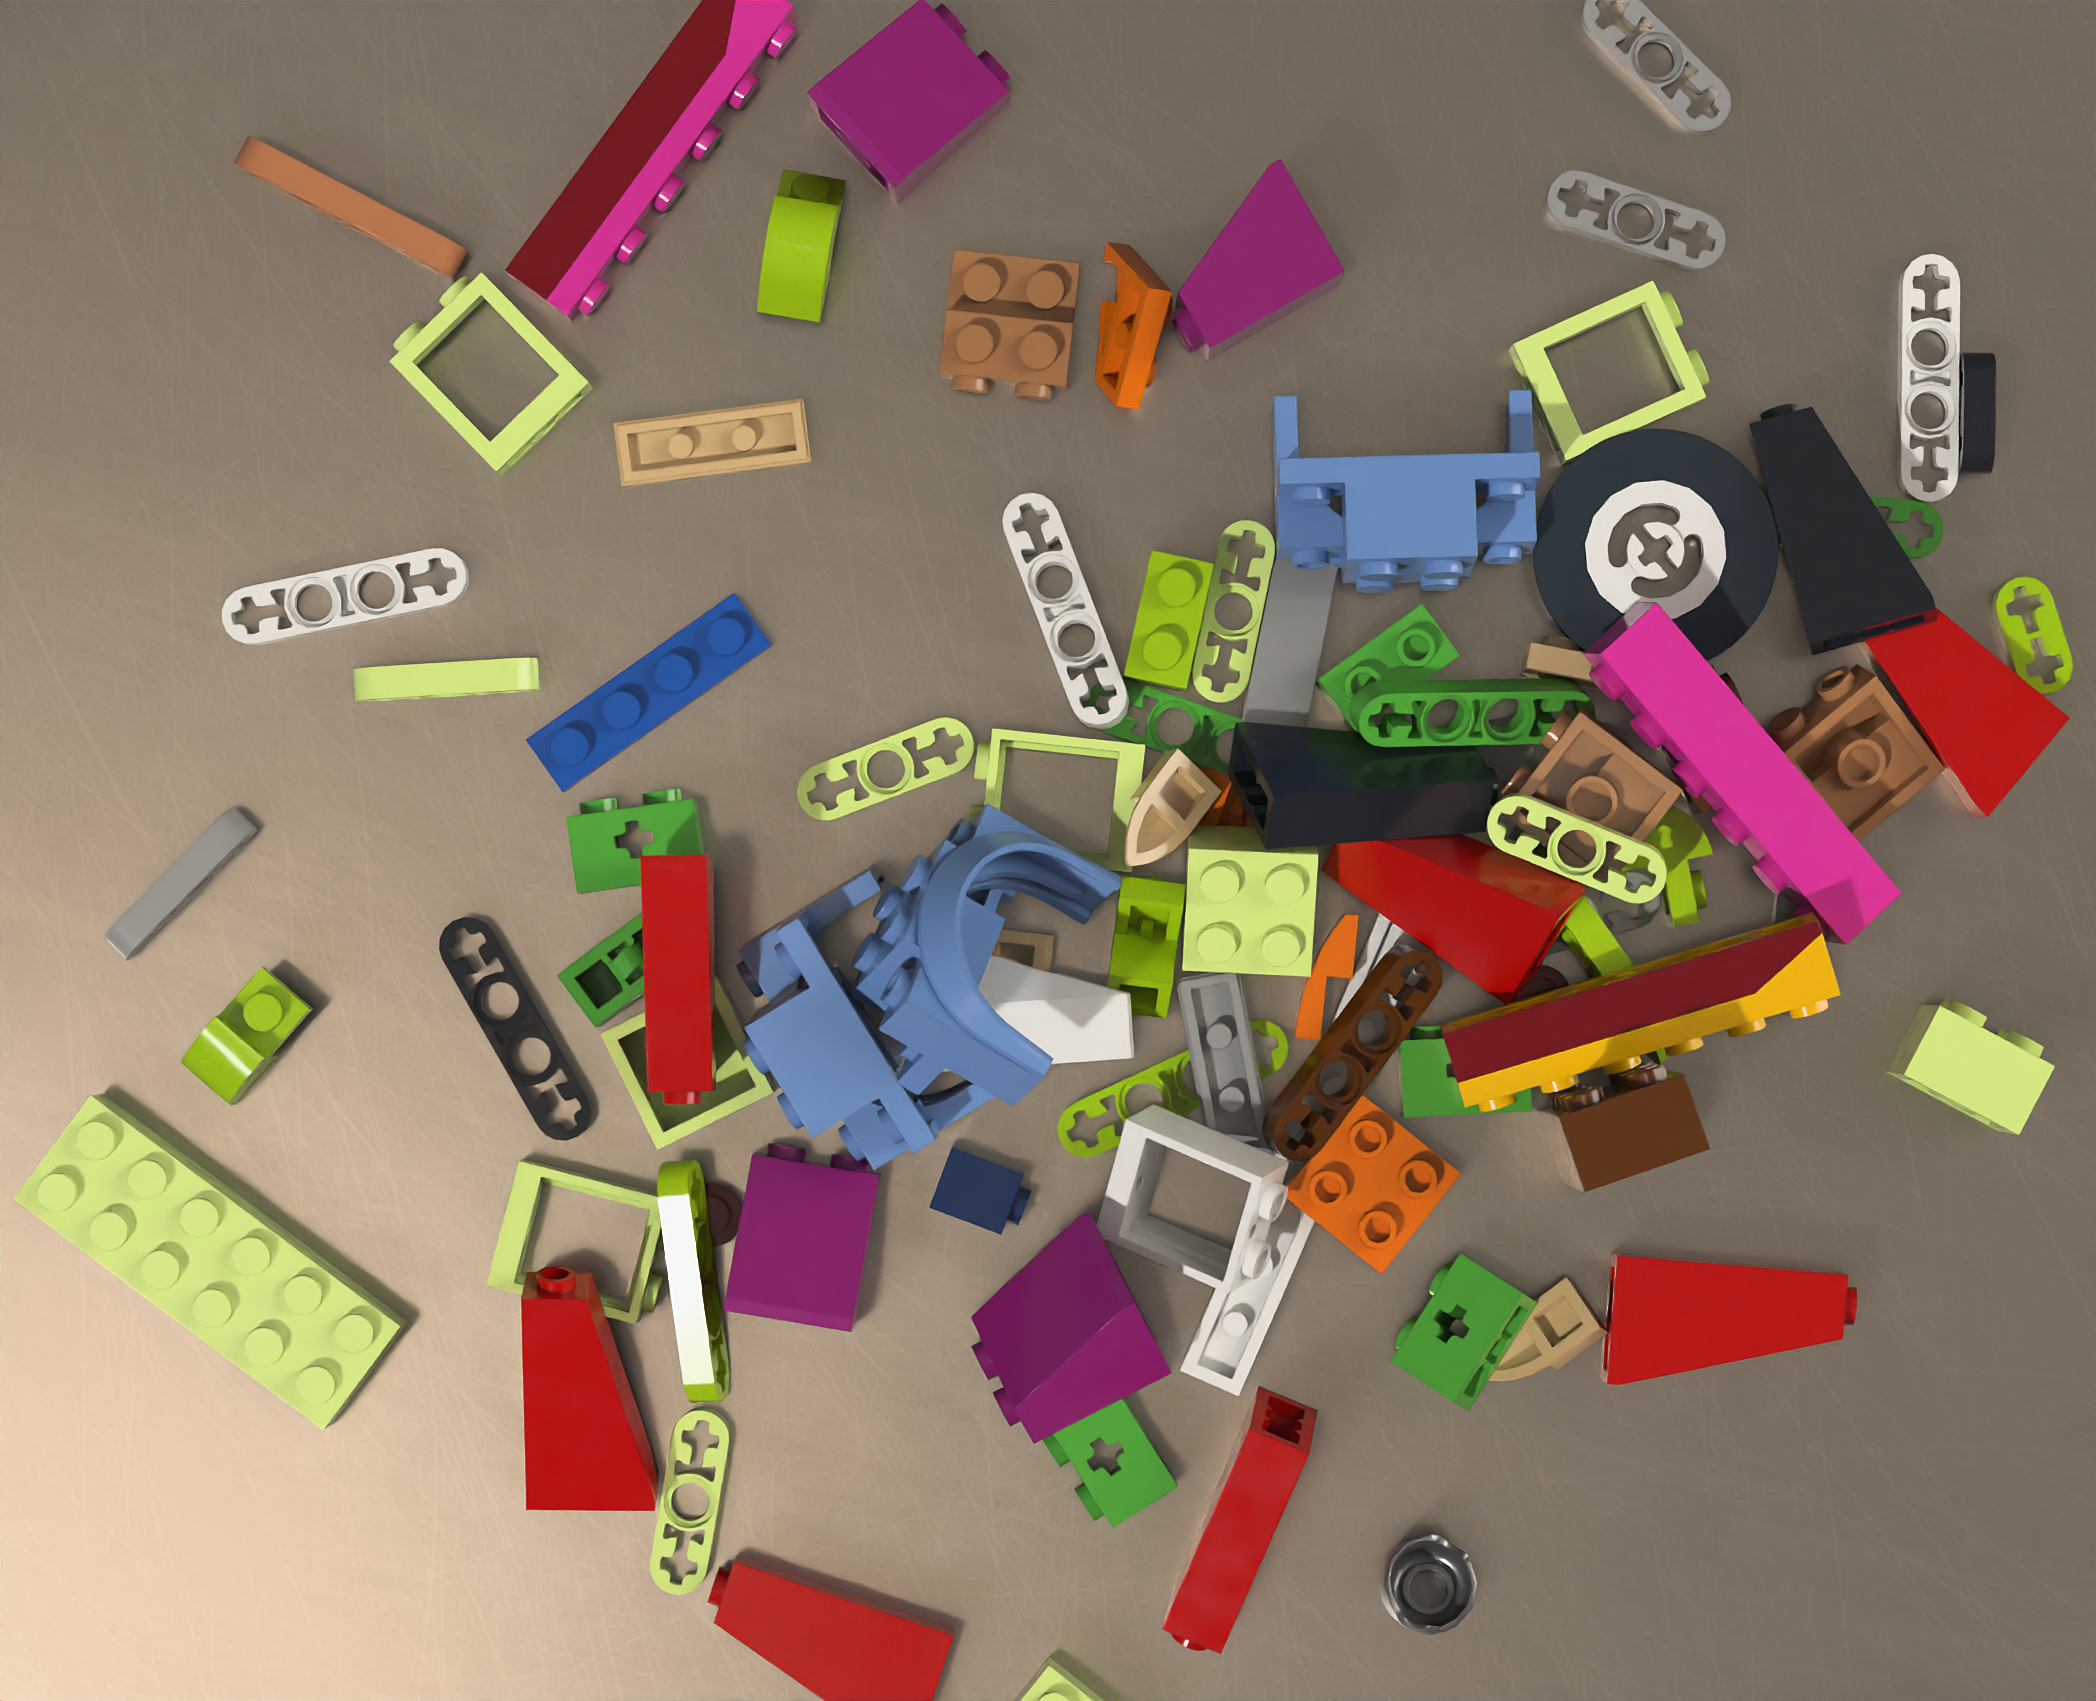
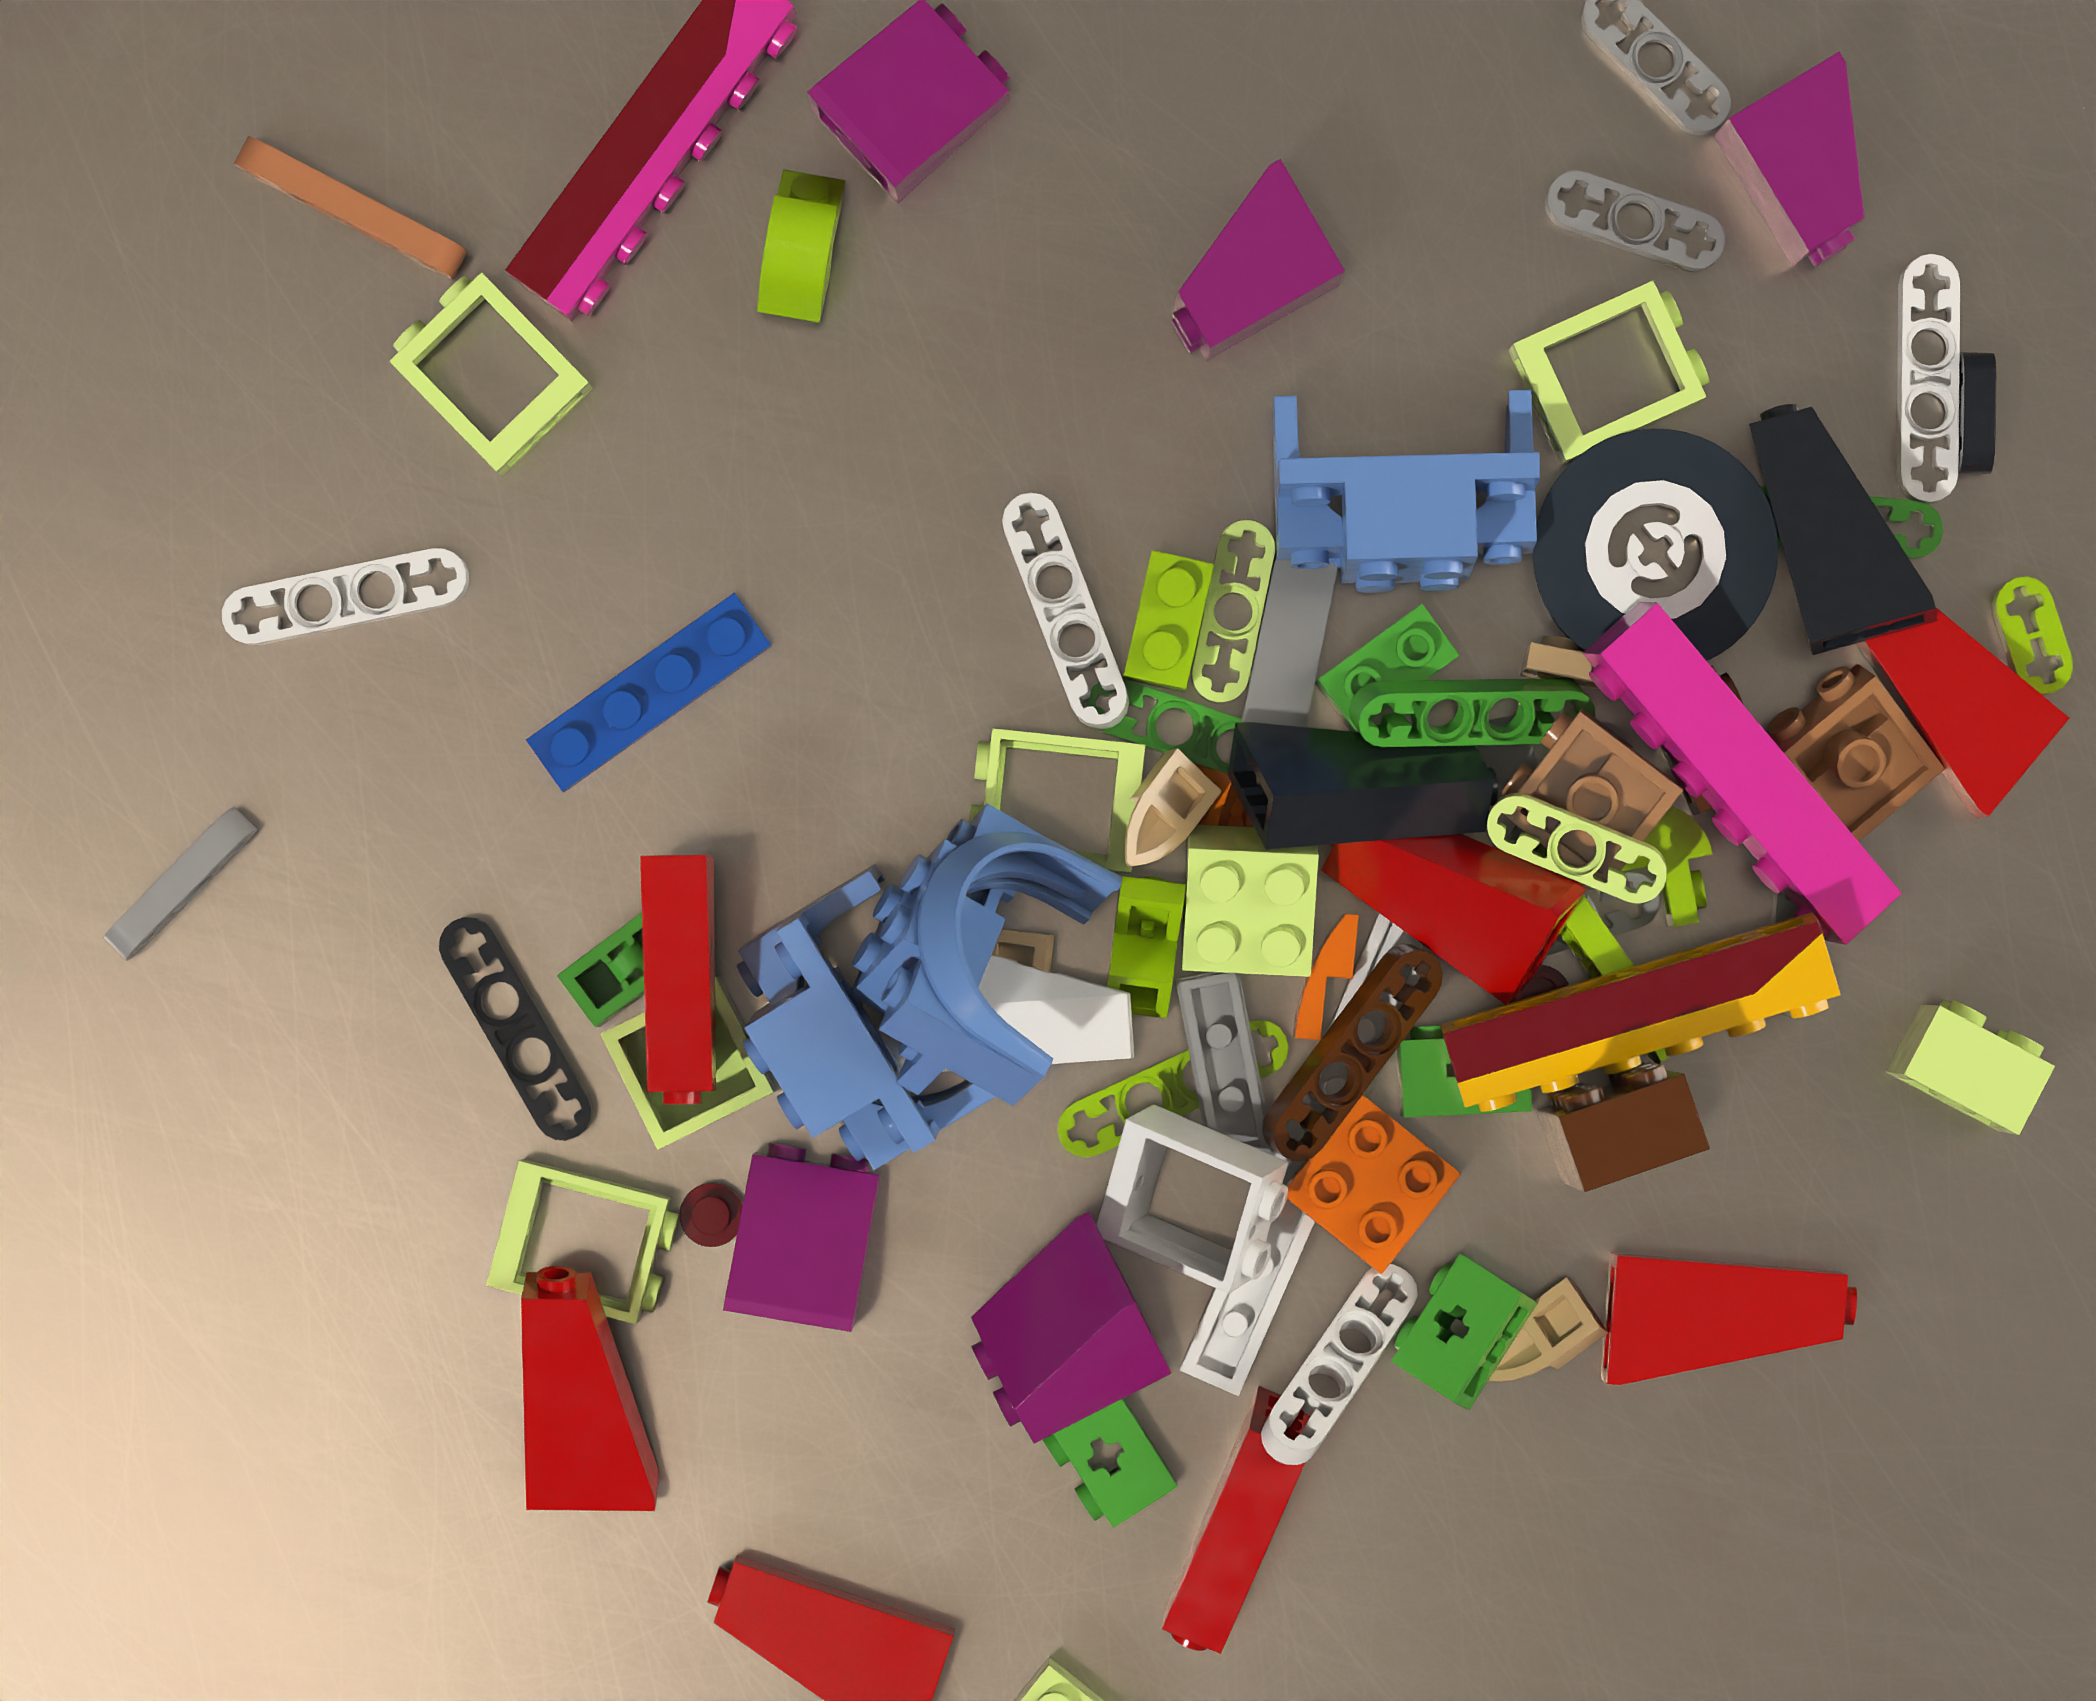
yellowish green brick [14,1094,409,1430] -> none
lime brick [181,967,312,1105] -> none
yellowish green beam [353,658,540,702] -> none
bright green brick [566,788,705,894] -> none
tan tile [613,399,812,488] -> none
yellowish green beam [650,1408,731,1595] -> none
beam [657,1160,730,1403] -> none
yellowish green beam [797,717,974,821] -> none
dark blue brick [929,1146,1031,1235] -> none
medium nougat plate [939,249,1080,401] -> none
orange wing [1095,242,1173,409] -> none
flat silver hair [1379,1534,1478,1635] -> none
none -> white beam [1261,1264,1418,1465]
none -> magenta slope [1714,52,1865,267]

